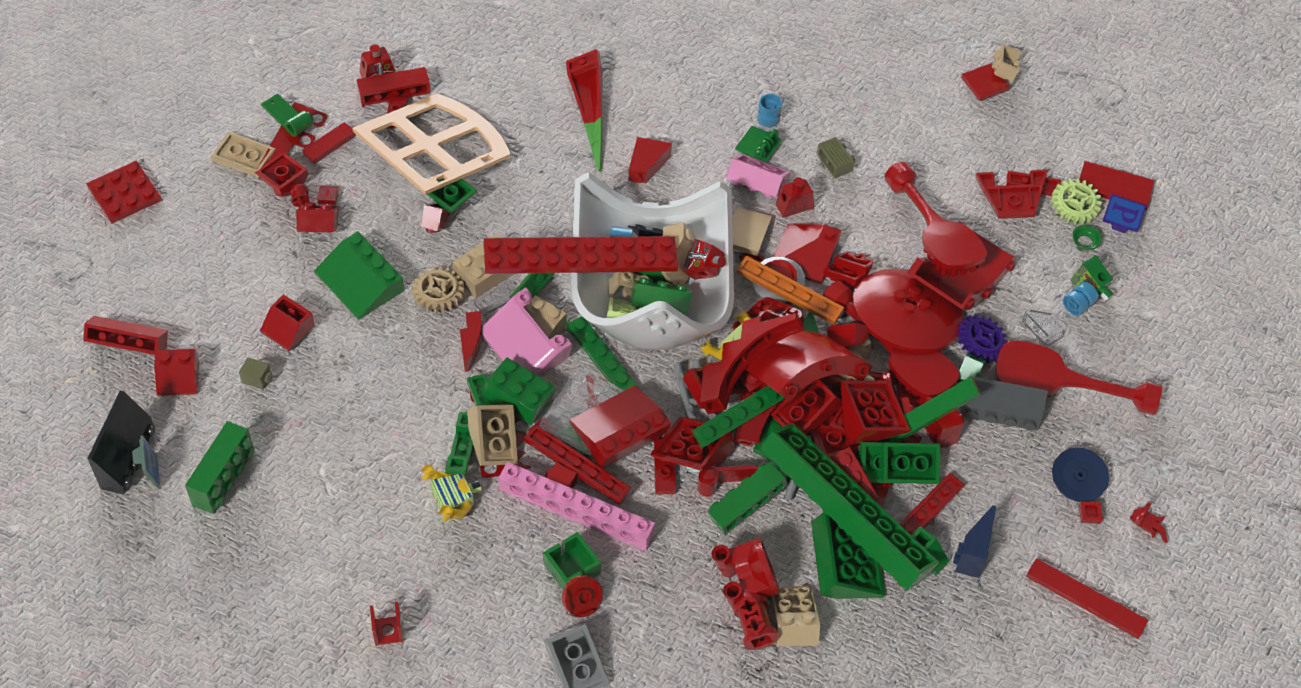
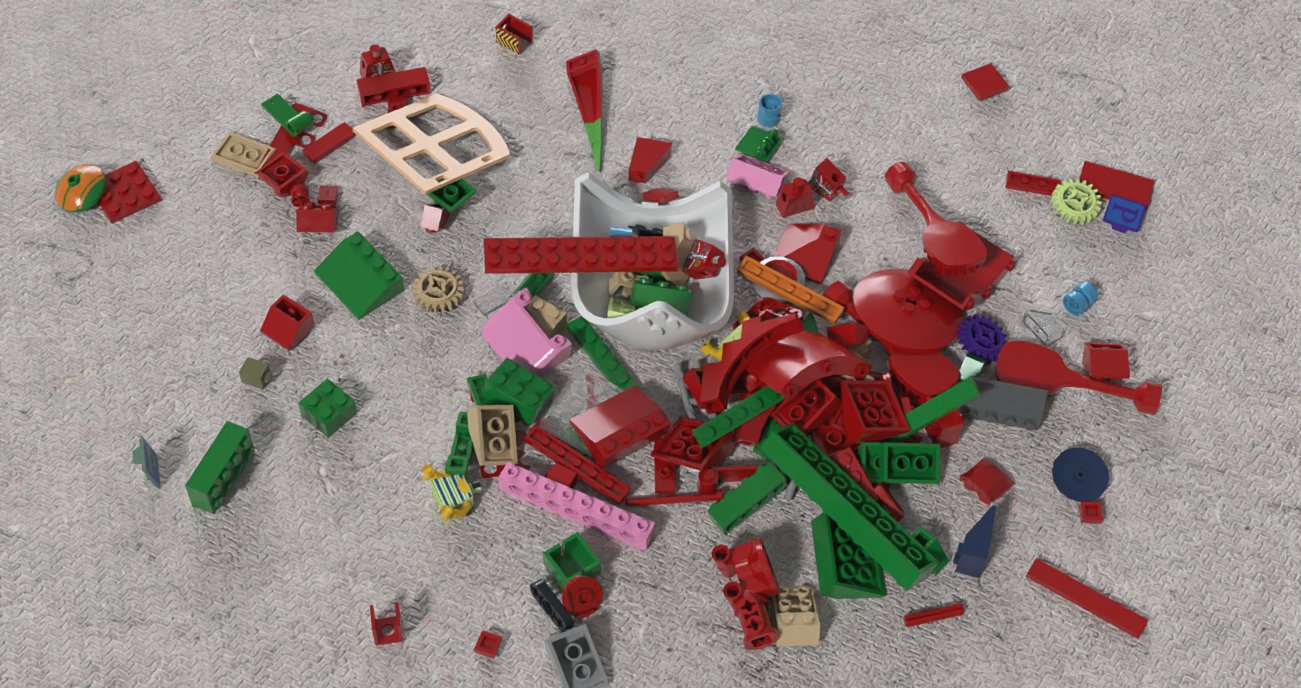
red brick [83,316,168,355] -> none
black slope [87,390,155,495] -> none
red slope [154,349,199,396] -> none
tan brick [452,234,515,299] -> none
red slope [460,311,482,372] -> none
tan tile [732,207,772,256] -> none
olive brick [817,137,855,178] -> none
red plate [823,251,873,287] -> none
red tile [900,472,965,535] -> none
red wing [975,170,1048,219] -> none
tan window [992,44,1022,84] -> none
green torso [1071,255,1114,302] -> none
green piece [1073,225,1101,250] -> none
red piece [1130,501,1168,543] -> none
none -> dish [55,164,107,213]
none -> green brick [298,378,357,438]
none -> red plate [474,630,502,659]
none -> red piece [495,14,533,55]
none -> black beam [530,579,574,632]
none -> red bar [625,489,722,507]
none -> red tile [642,188,679,203]
none -> red torso [808,158,850,201]
none -> red tile [873,481,905,522]
none -> red axle [903,603,964,627]
none -> red slope [959,458,1015,505]
none -> red slope [1082,342,1130,381]

